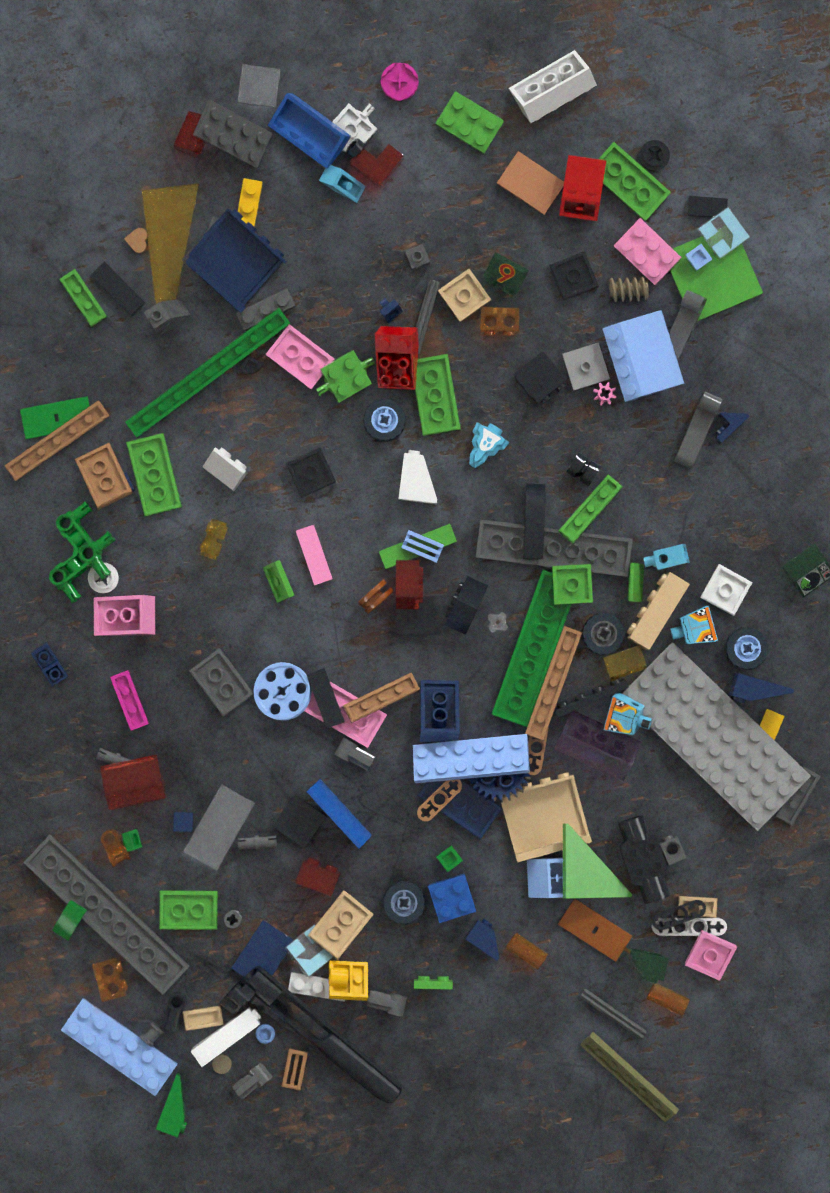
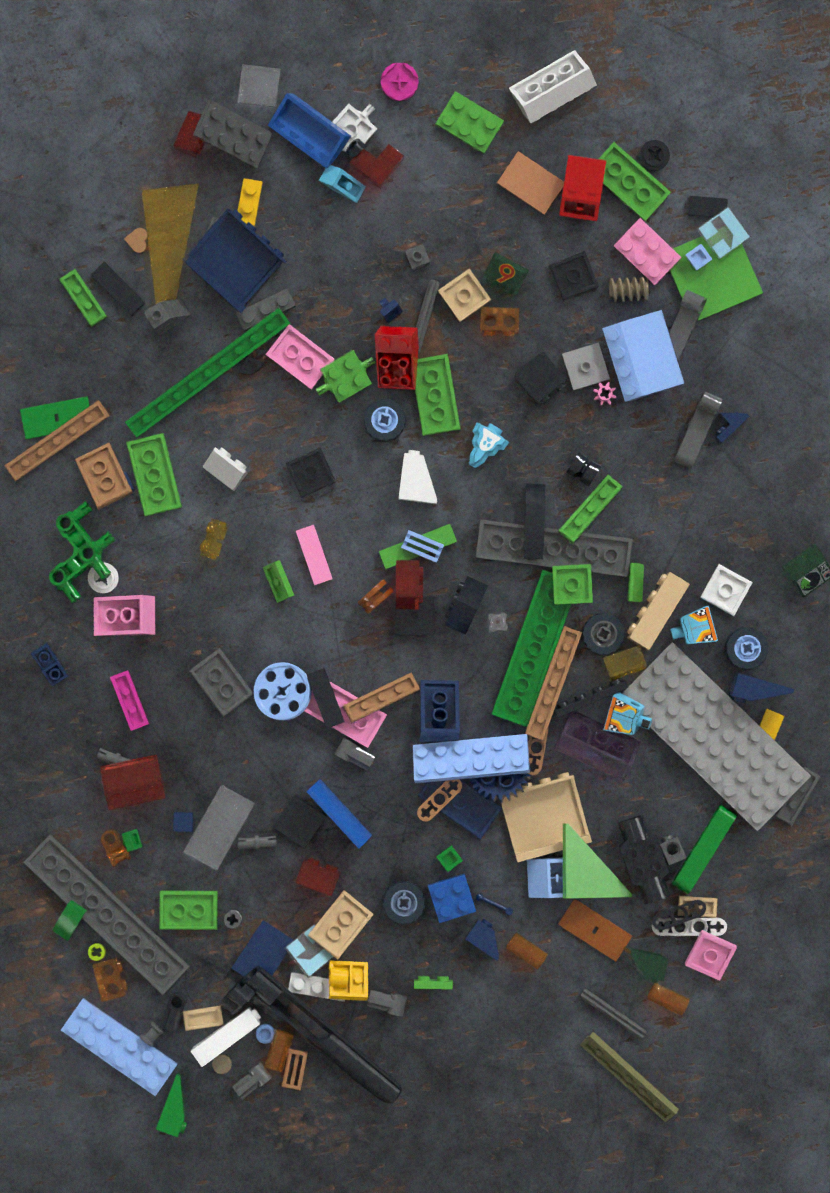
medium azure torso [644,544,690,570] -> none
none -> lime bush [88,943,106,961]
none -> clear orange pin [264,1029,294,1072]
none -> dark blue hinge [476,893,513,915]
none -> green beam [671,805,737,895]

